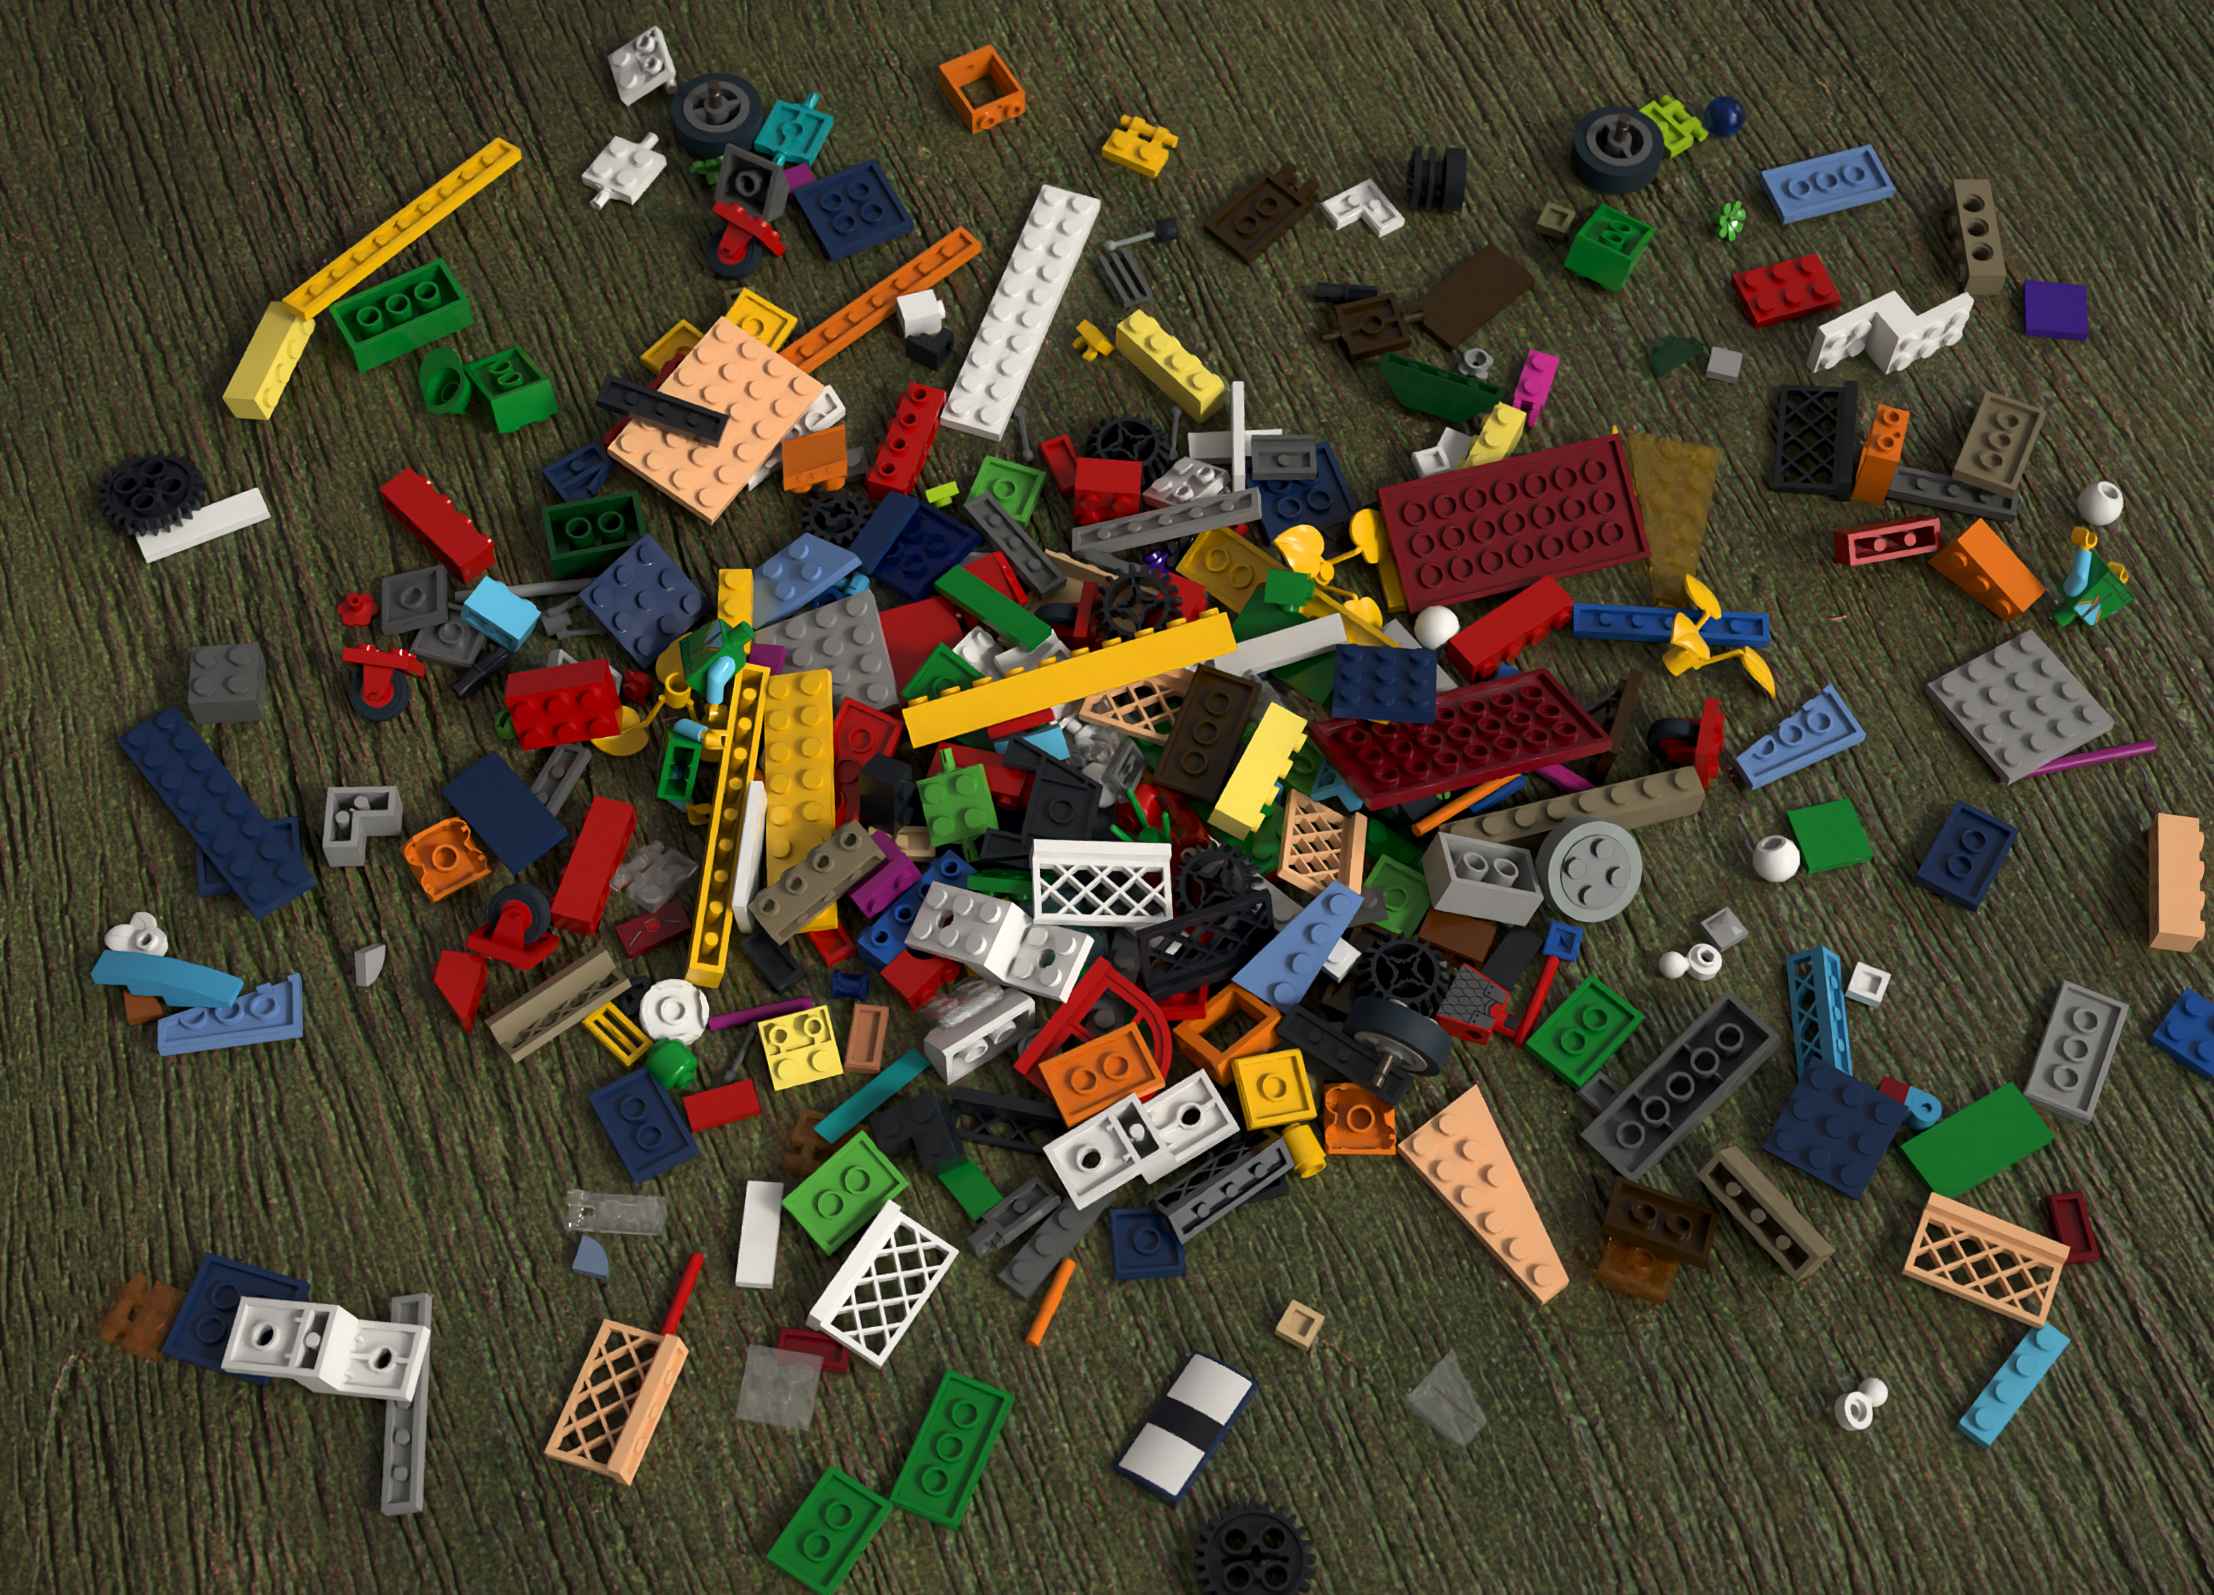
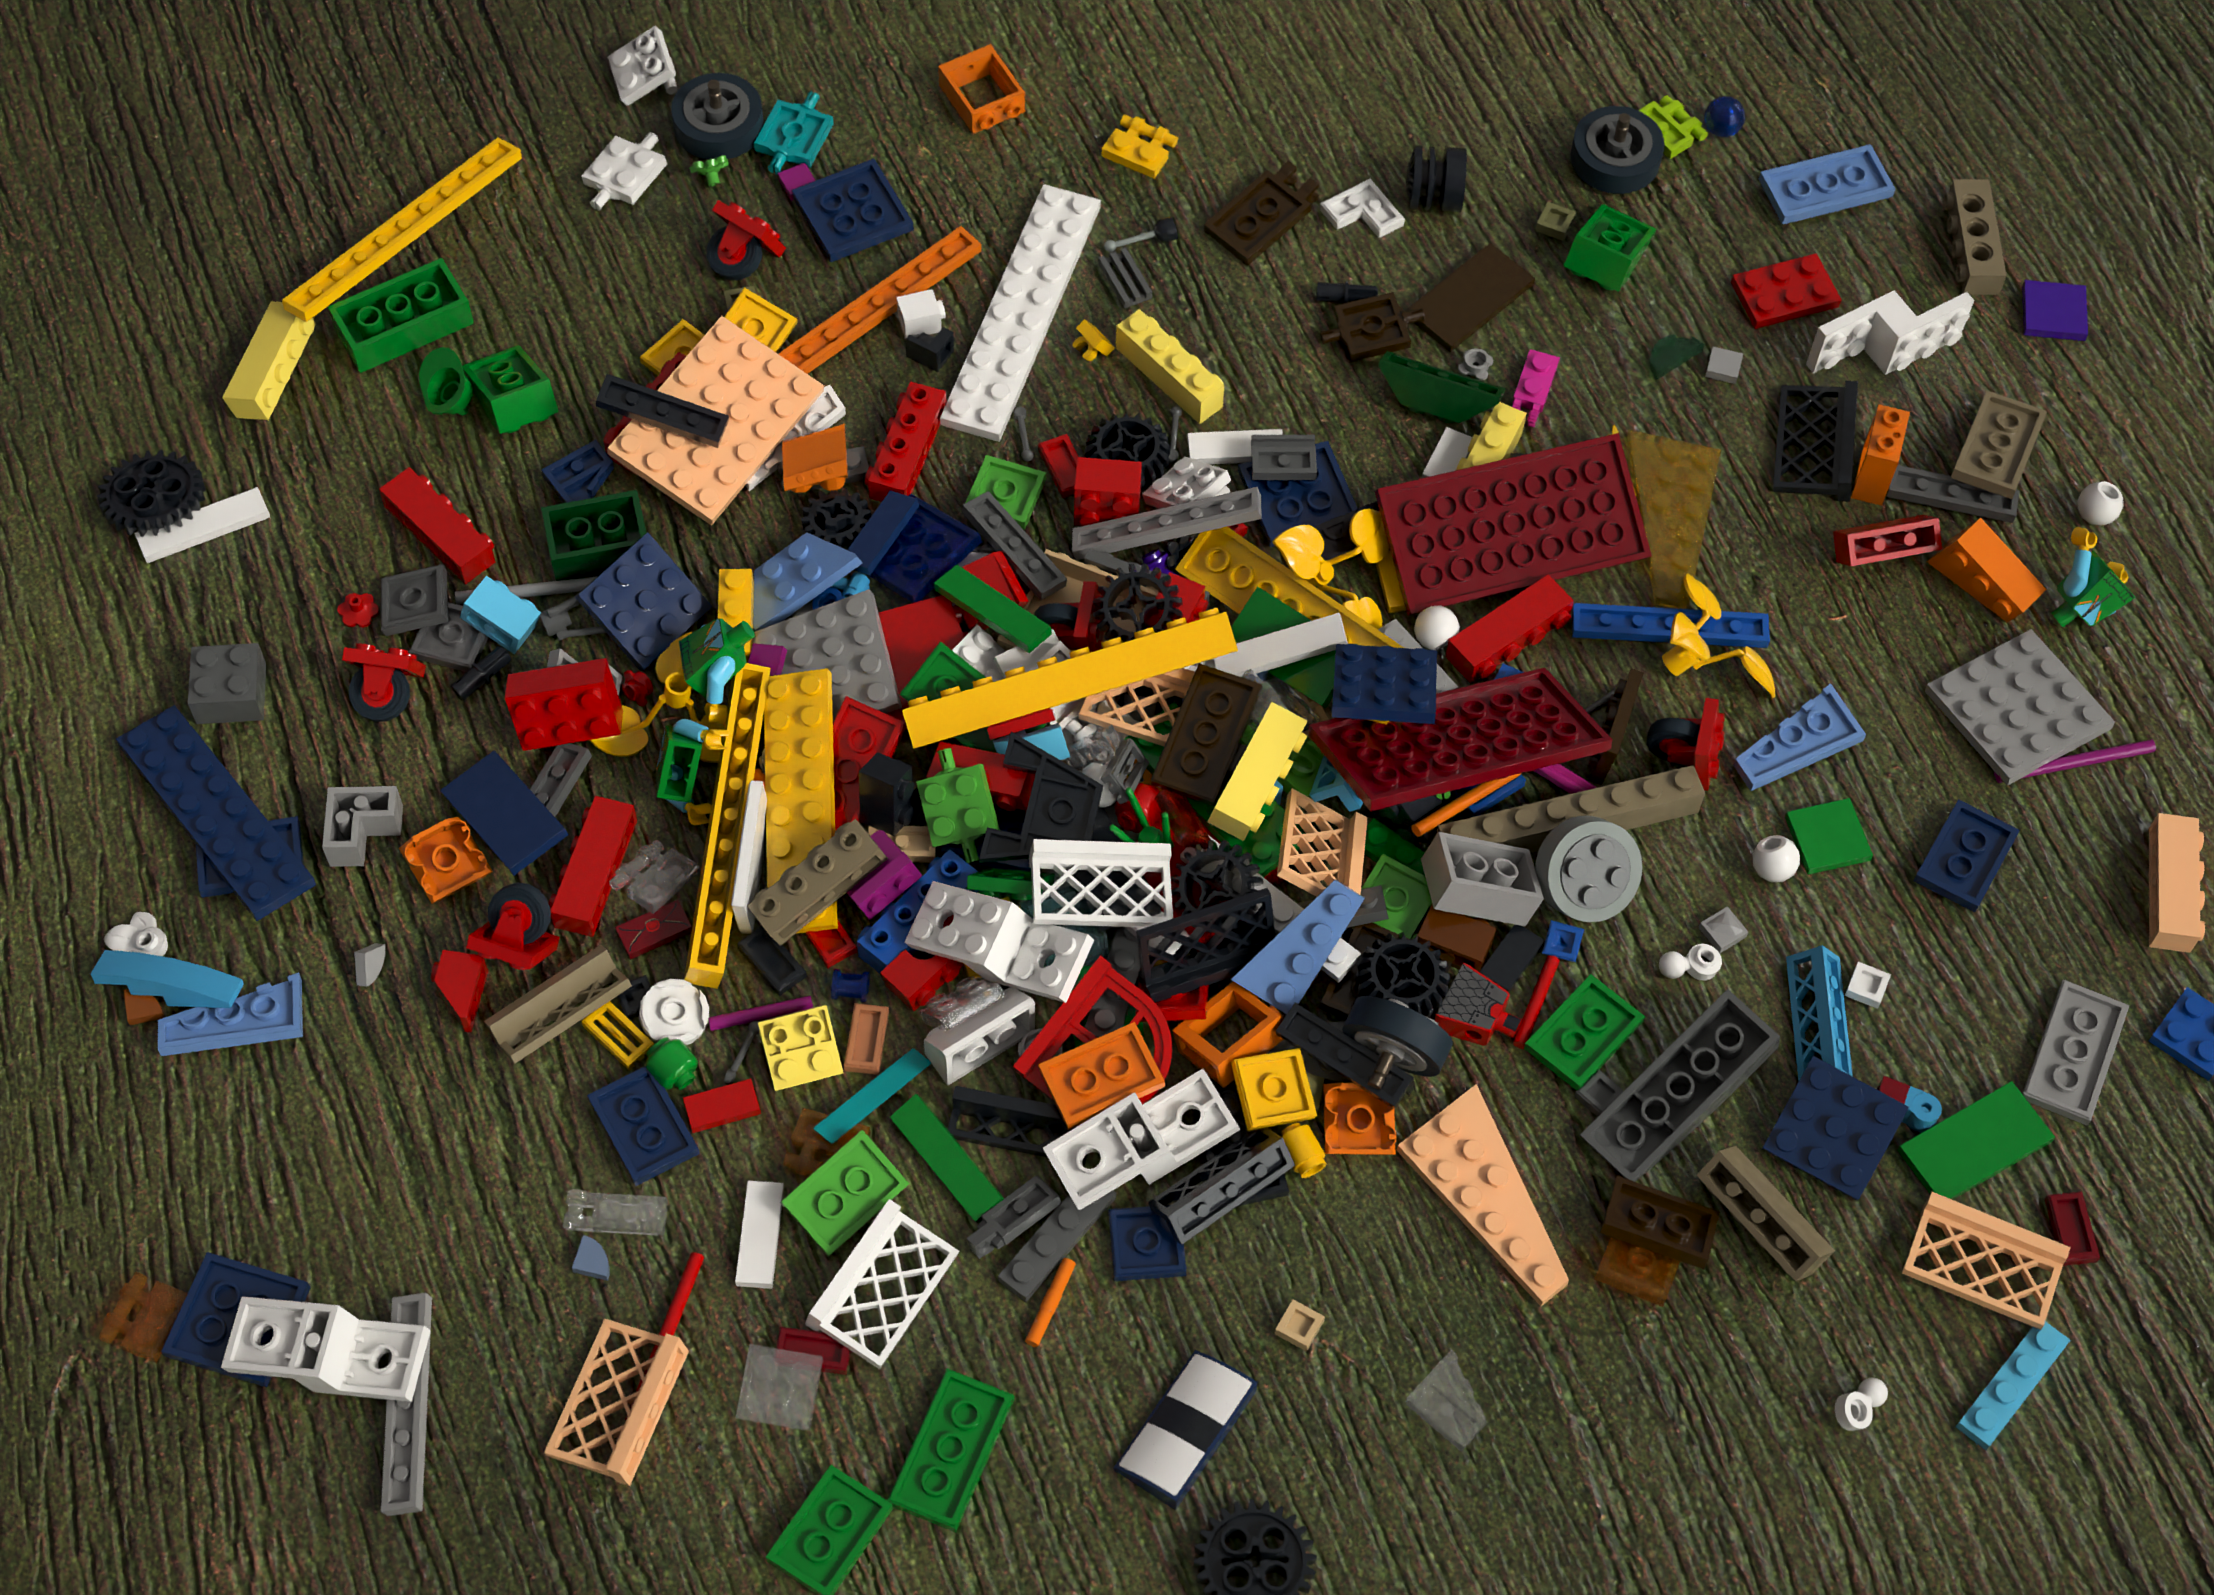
bright green hinge [494,709,517,739] -> none
dark grey slope [714,143,790,223] -> none
black brick [869,1090,969,1176] -> none
lime plate [920,481,959,509] -> none
white tile [1231,381,1245,492] -> none
green brick [1264,568,1316,612] -> none
white tile [1411,445,1453,479] -> none
bright green plant [1711,201,1746,241] -> none

